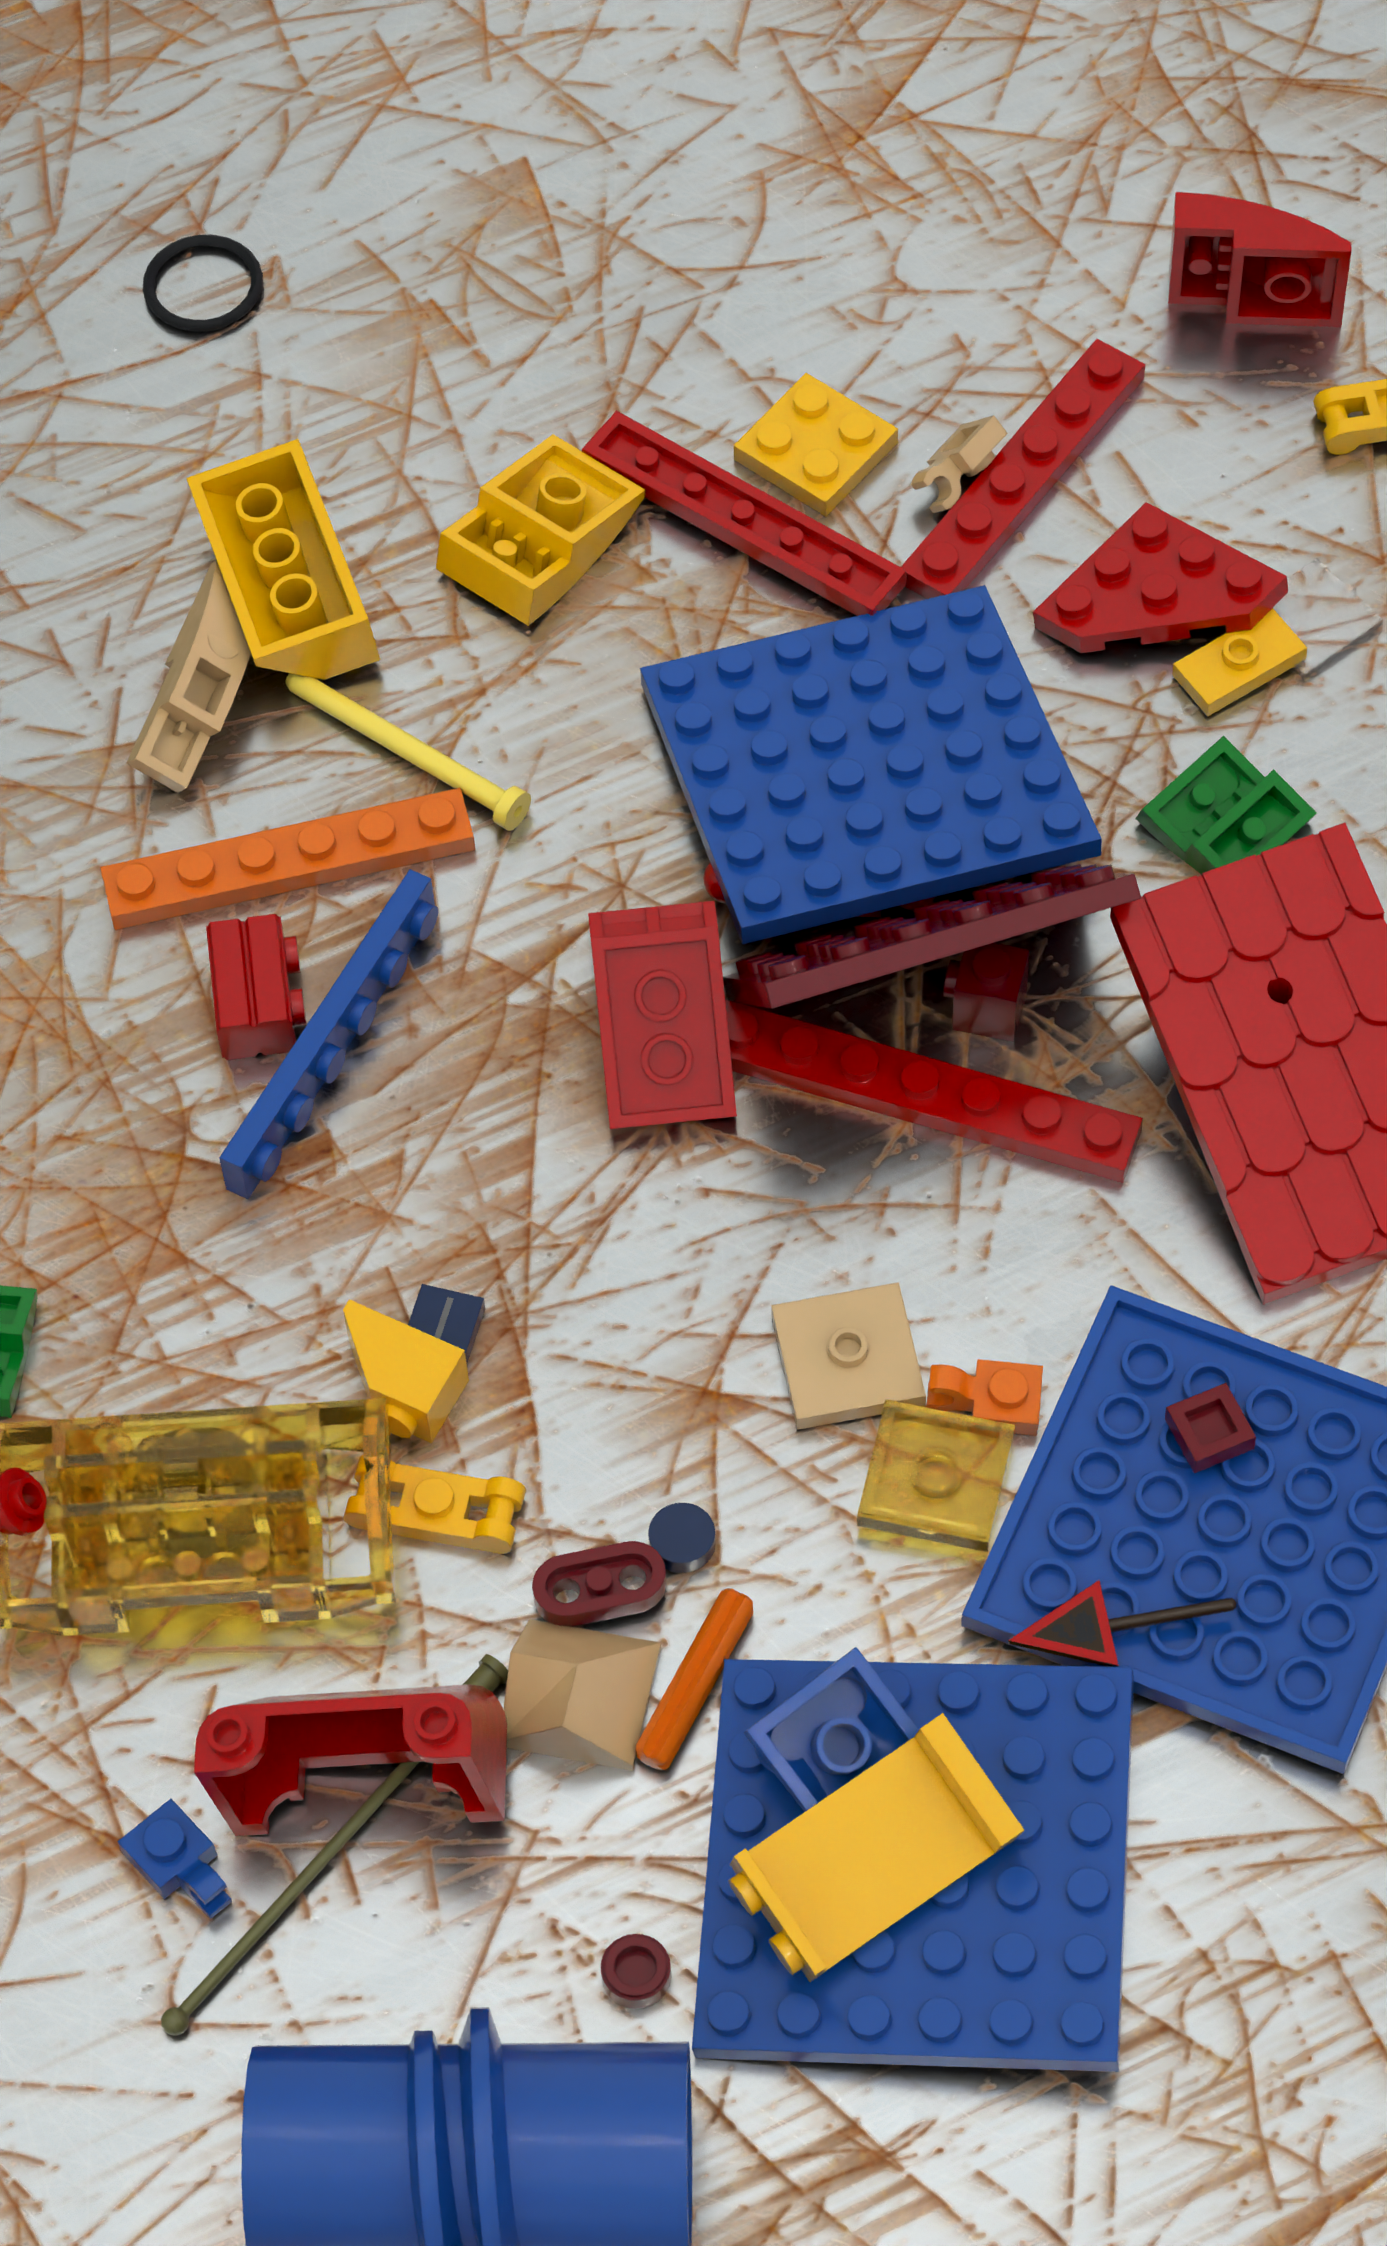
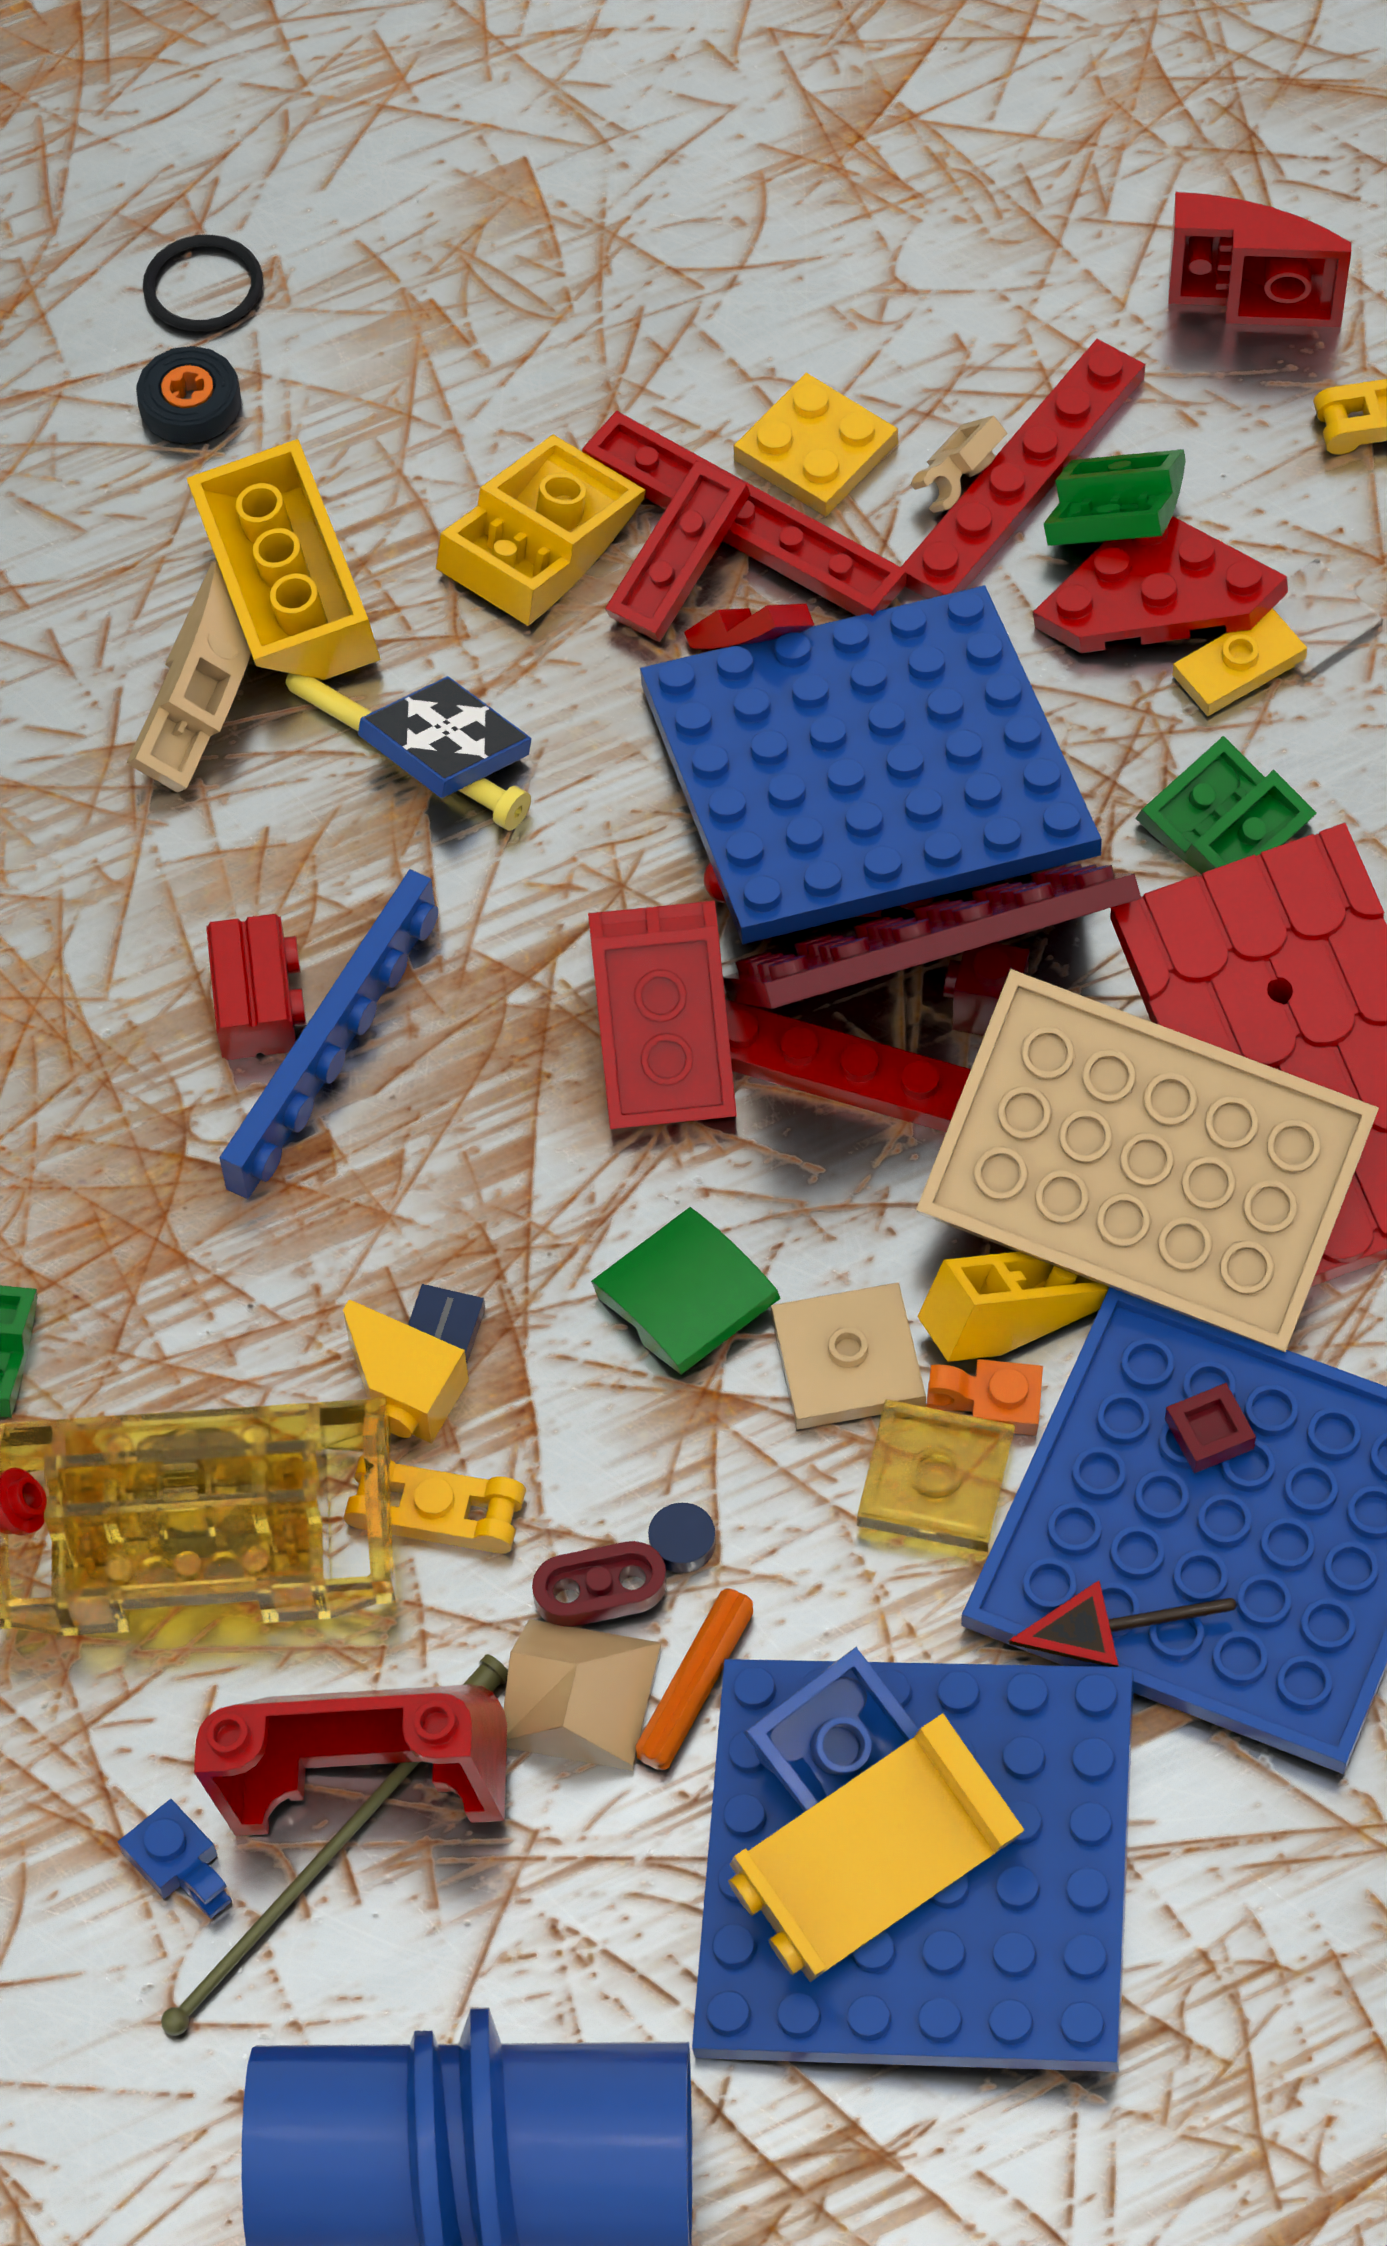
orange plate [100,788,475,930] -> none
dark red tile [601,1934,671,2009] -> none
none -> black bush [136,346,241,444]
none -> tile [358,676,532,798]
none -> green slope [591,1207,781,1374]
none -> red plate [605,460,751,642]
none -> red slope [684,603,814,649]
none -> tan plate [916,969,1379,1352]
none -> yellow slope [917,1252,1109,1362]
none -> green slope [1043,449,1186,546]

